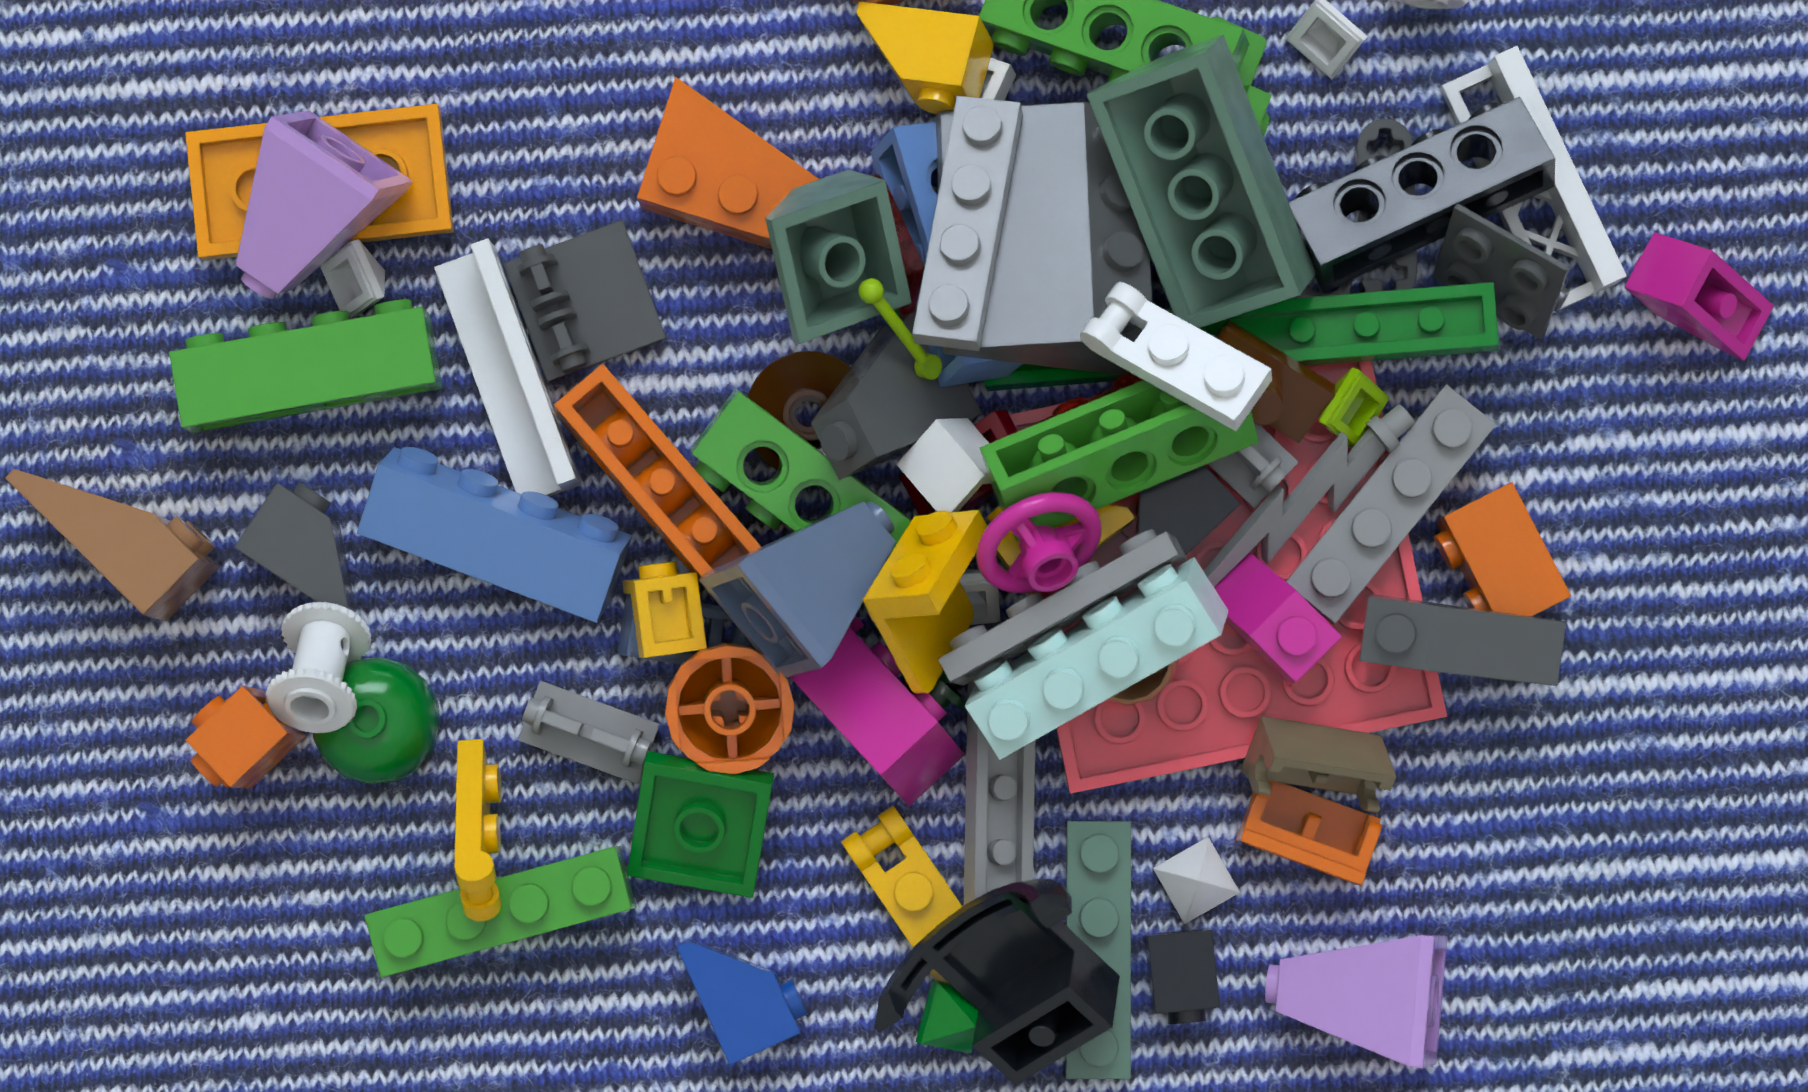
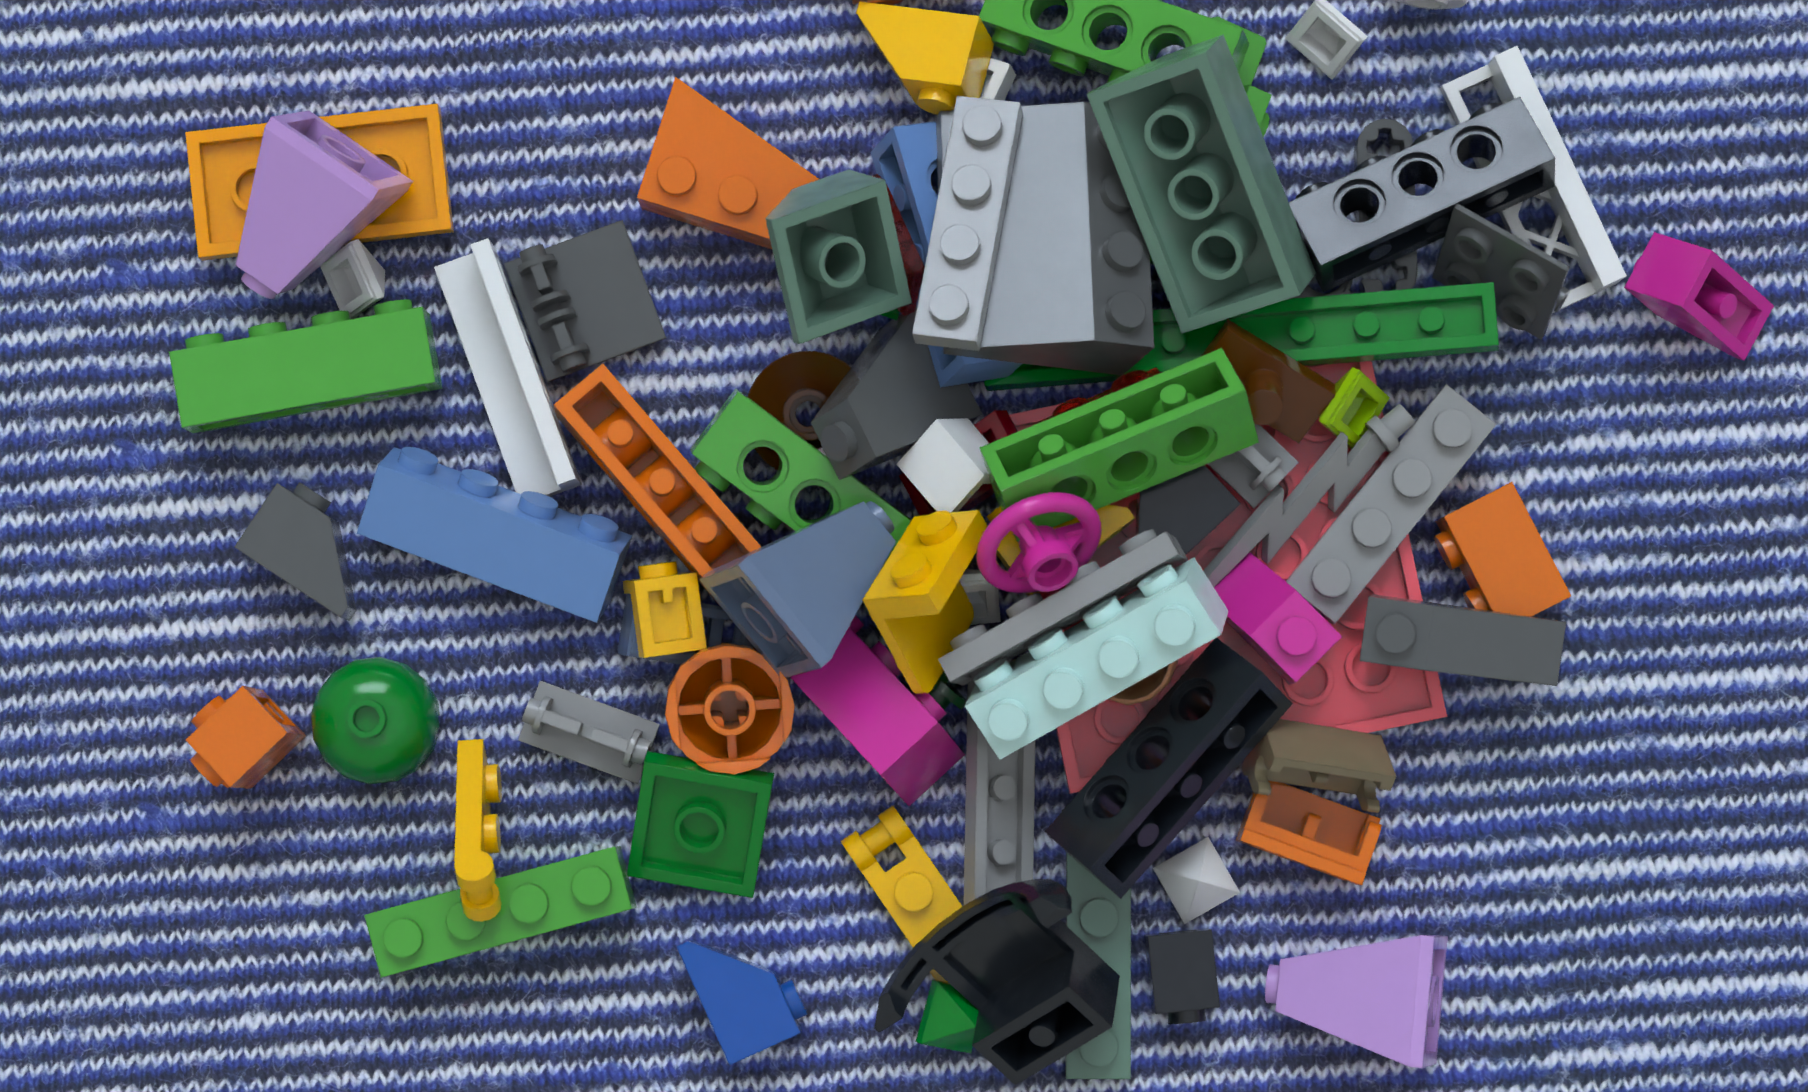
medium nougat slope [5,469,220,621] -> none
white hose [266,602,371,733] -> none
lime hinge [858,278,942,380] -> none
white plate [1080,282,1272,431] -> none
none -> black brick [1044,638,1292,899]

